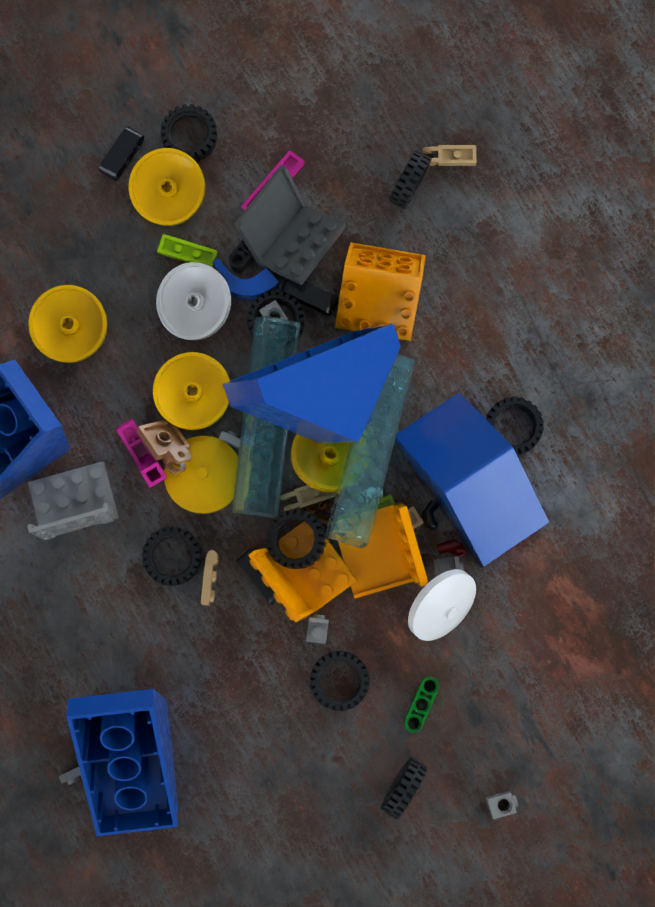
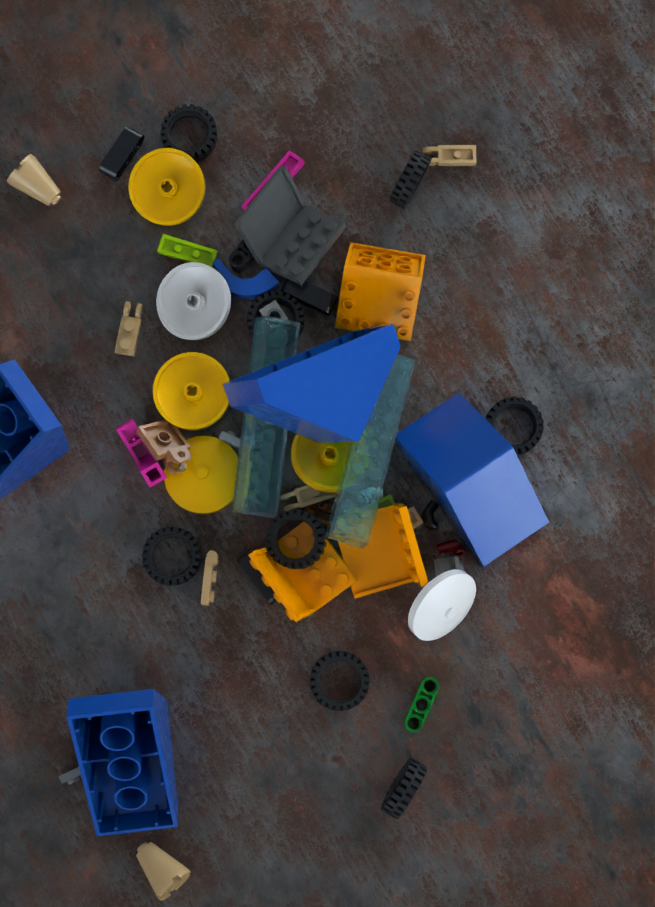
light grey bracket [27,461,119,540] -> none
yellow dish [28,285,107,363] -> none
light grey bracket [306,614,329,644] -> none
light grey brick [485,791,518,819] -> none
none -> tan cone [7,154,61,206]
none -> tan hinge [114,301,143,357]
none -> tan cone [136,842,191,901]

